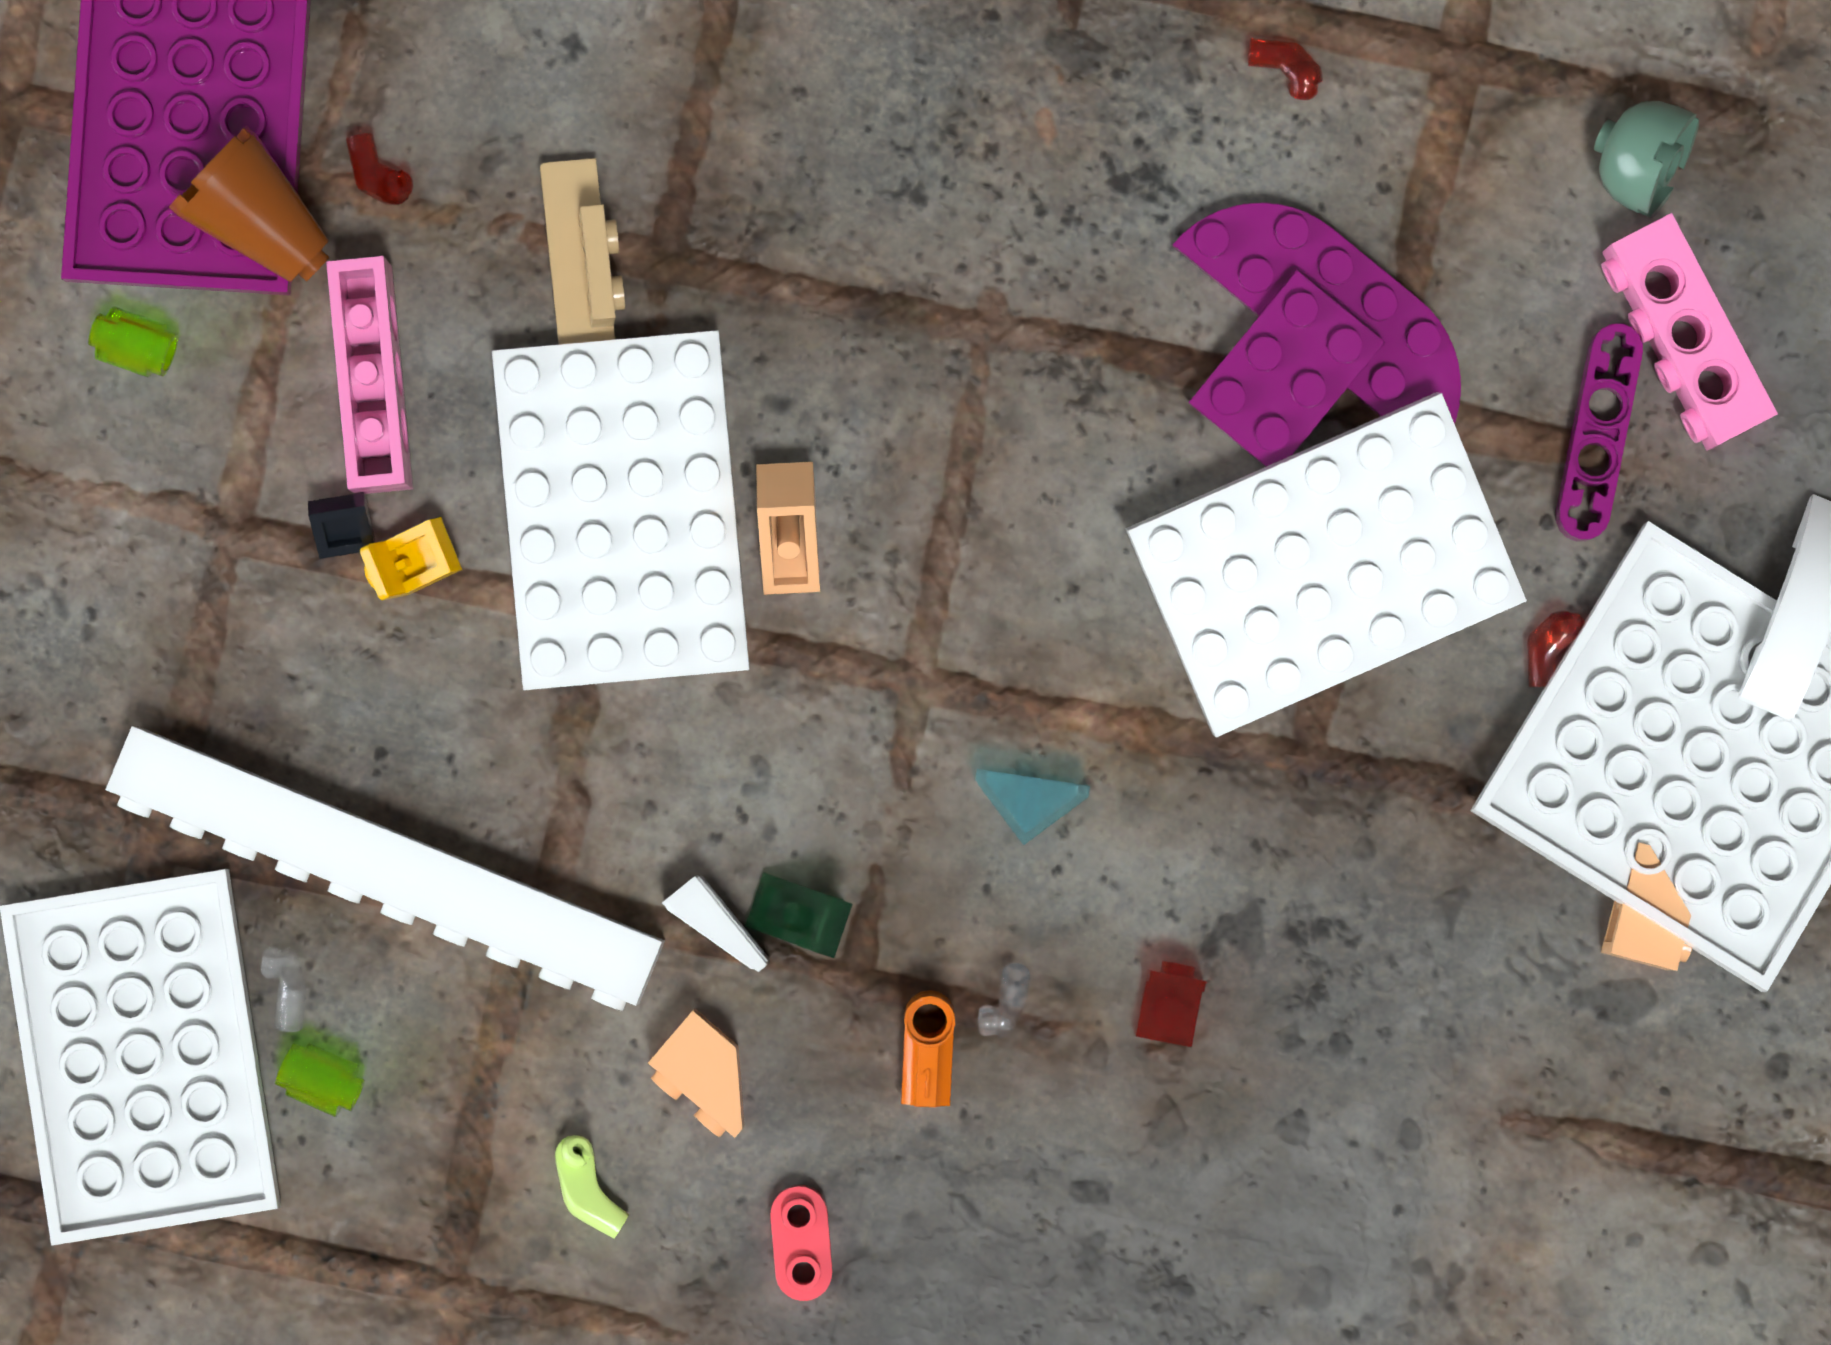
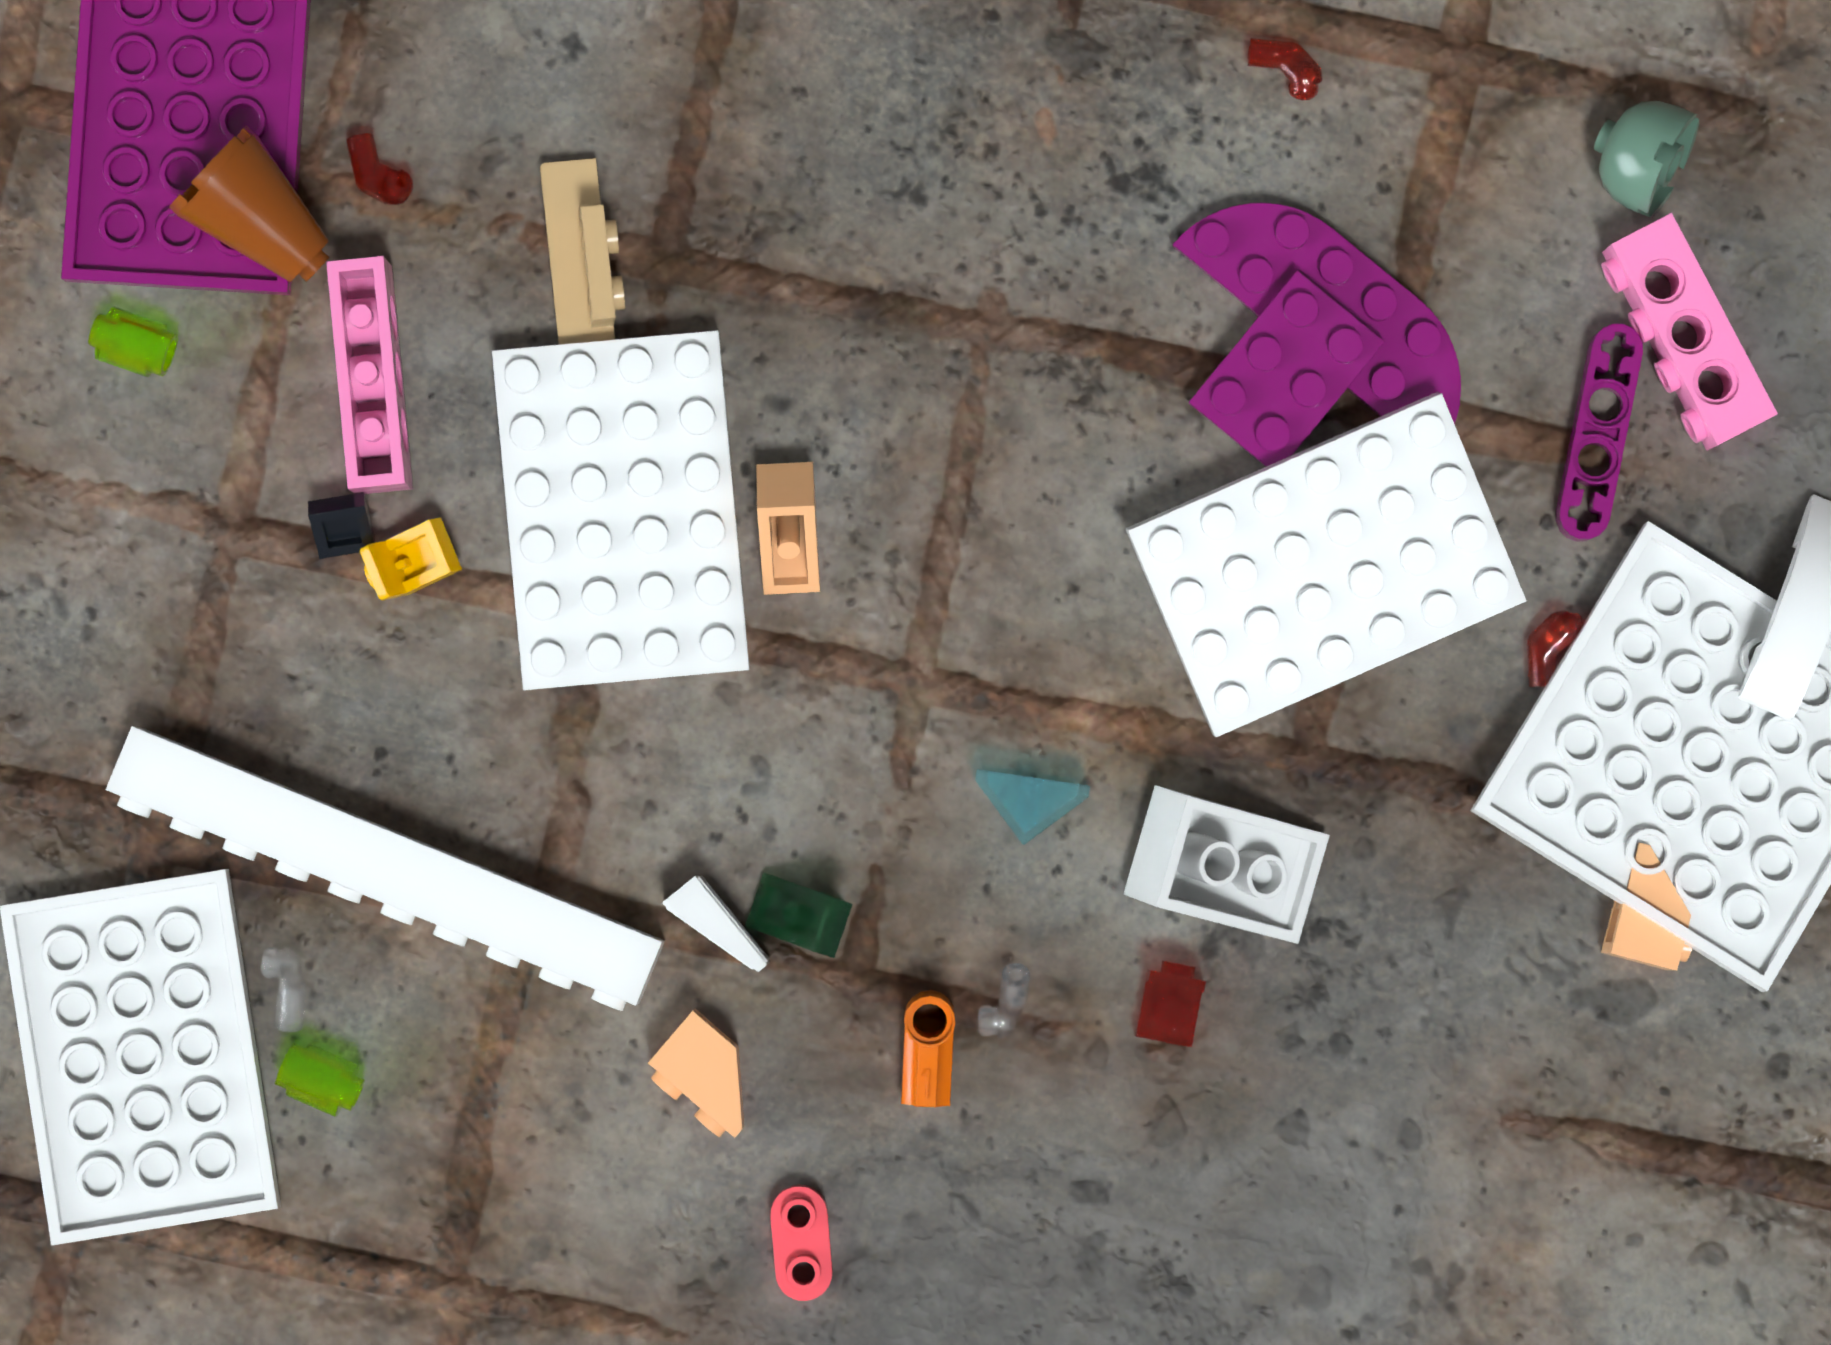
yellowish green arm [555,1135,629,1239] -> none
none -> white slope [1124,785,1330,944]

